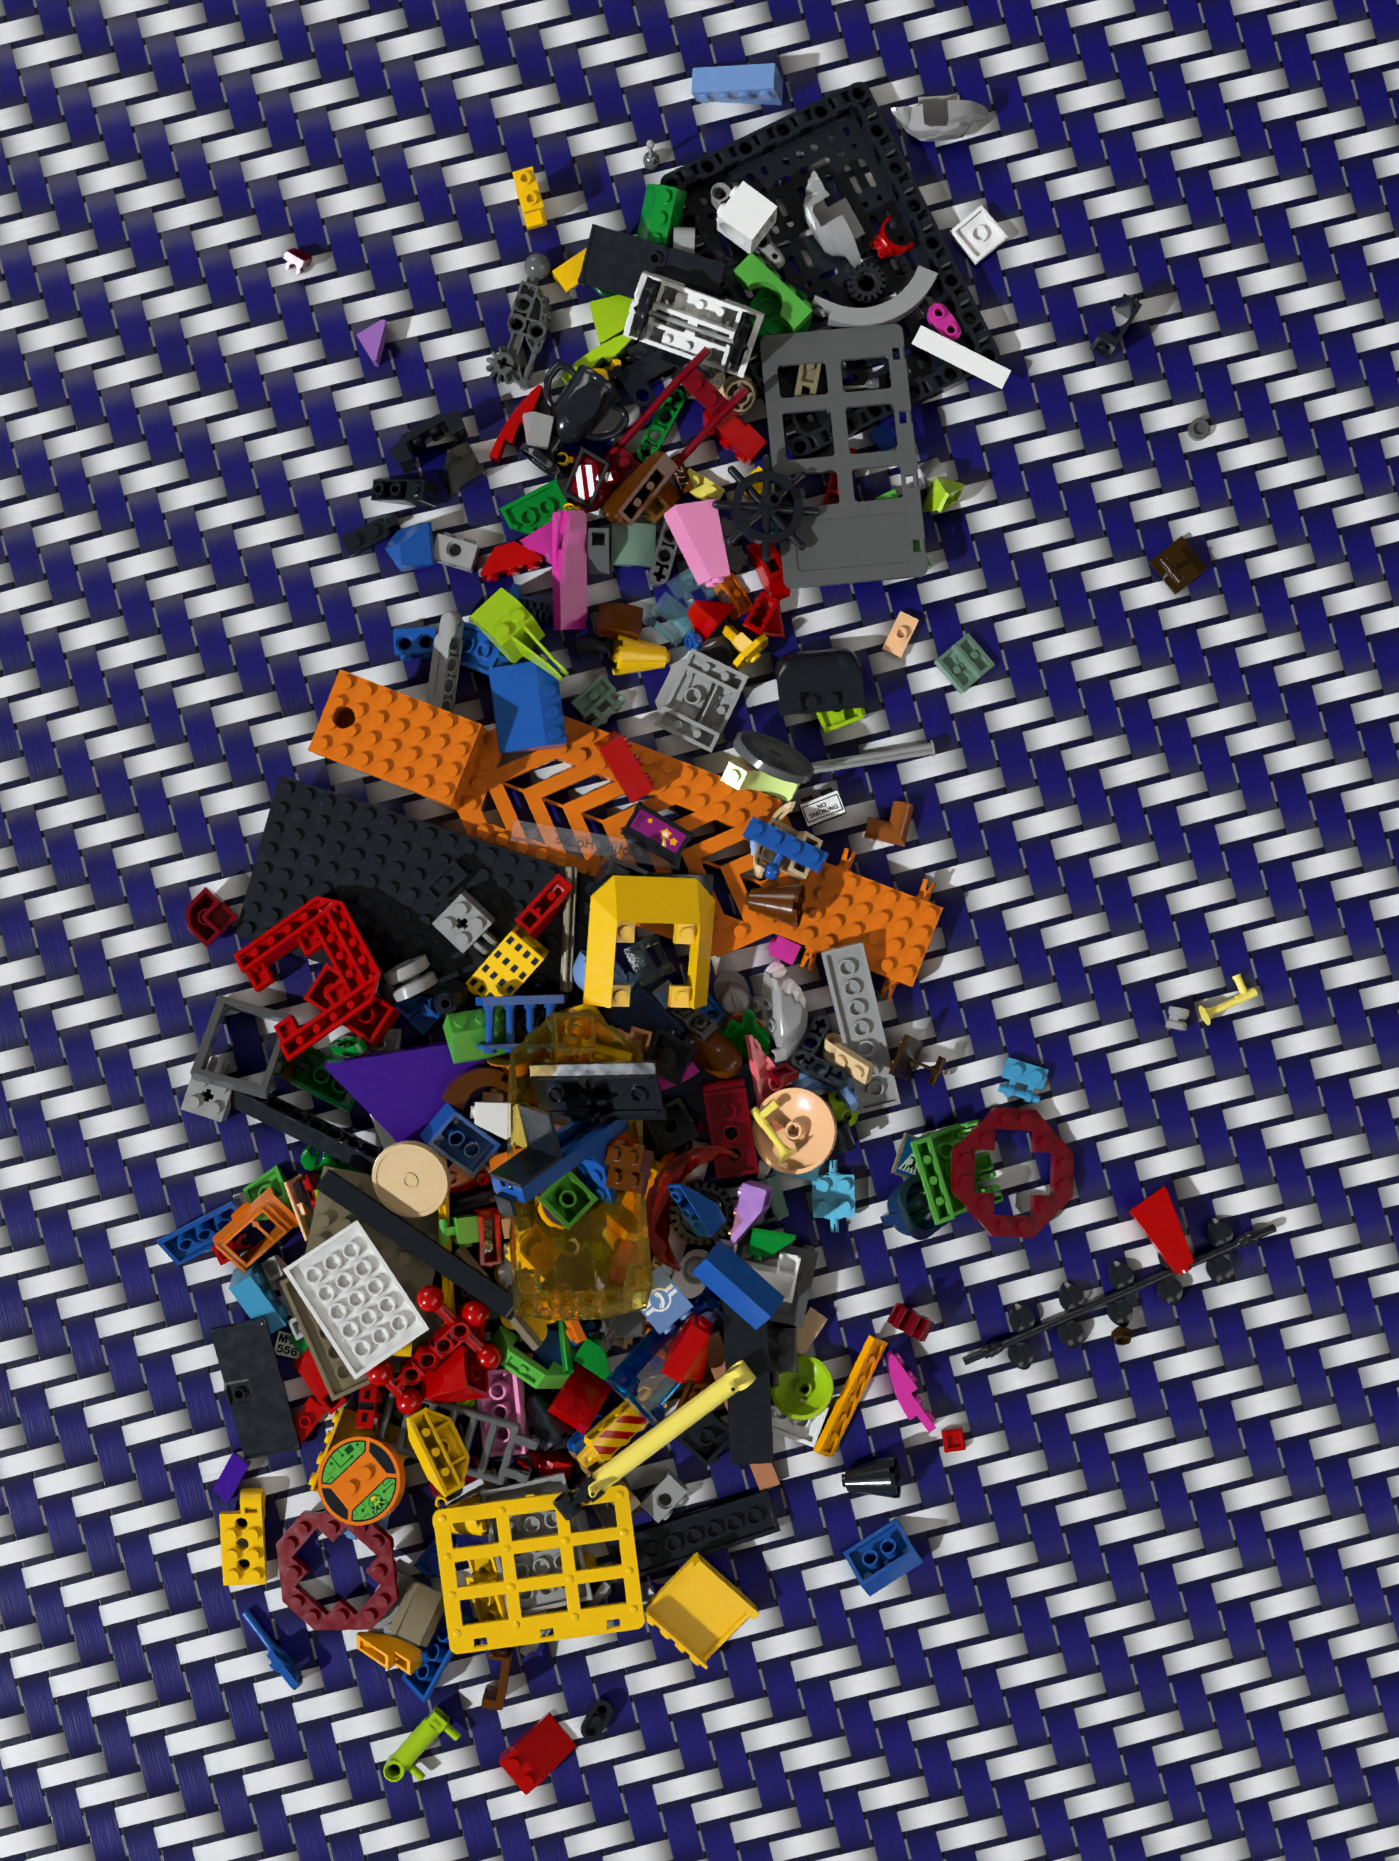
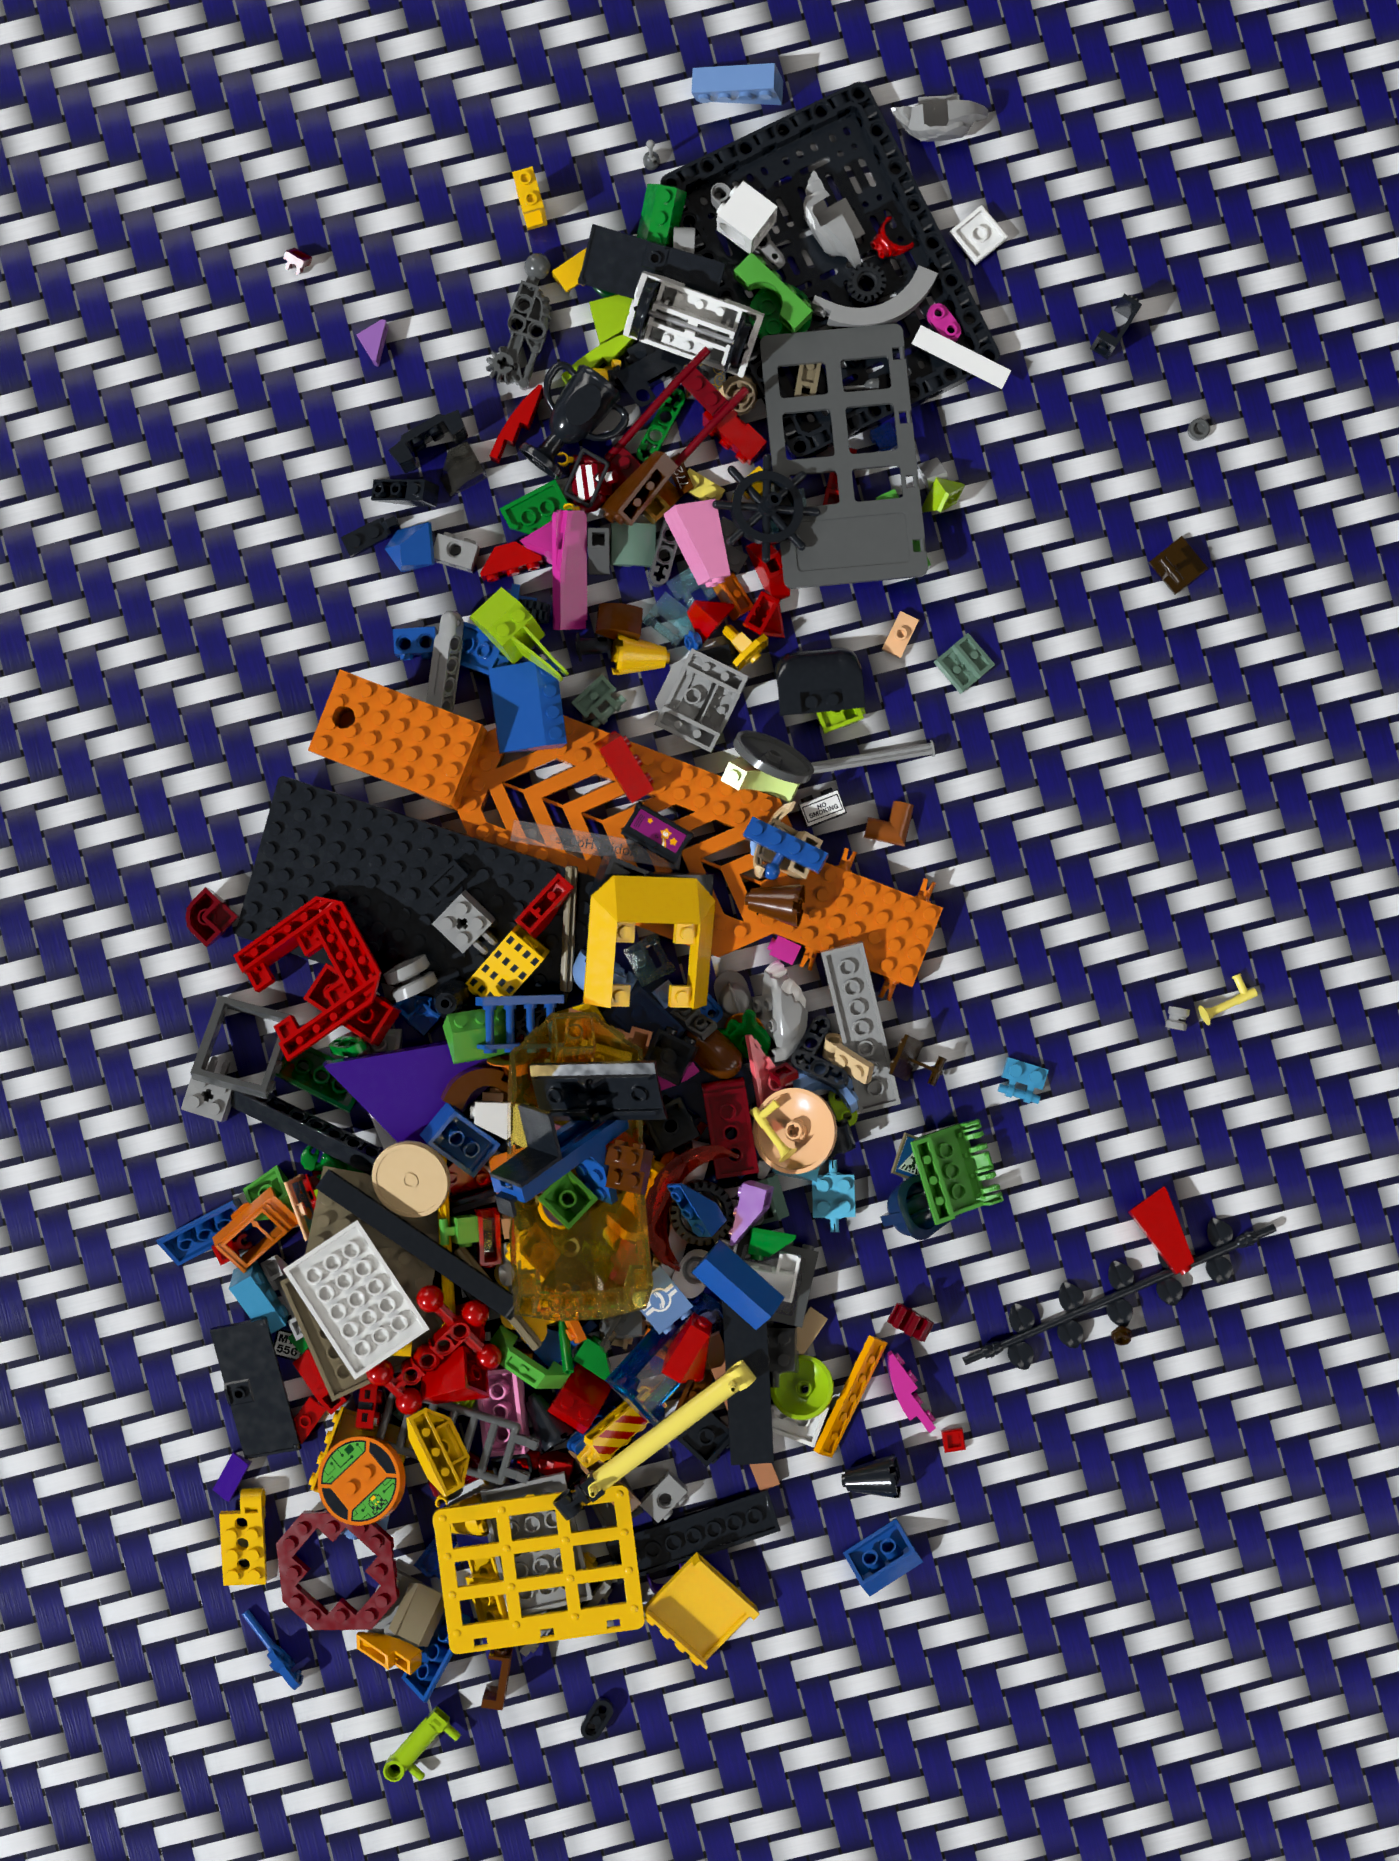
red slope [498,1712,577,1795] -> none
light grey slope [522,411,554,450] -> none
dark red plate [951,1107,1074,1238] -> none

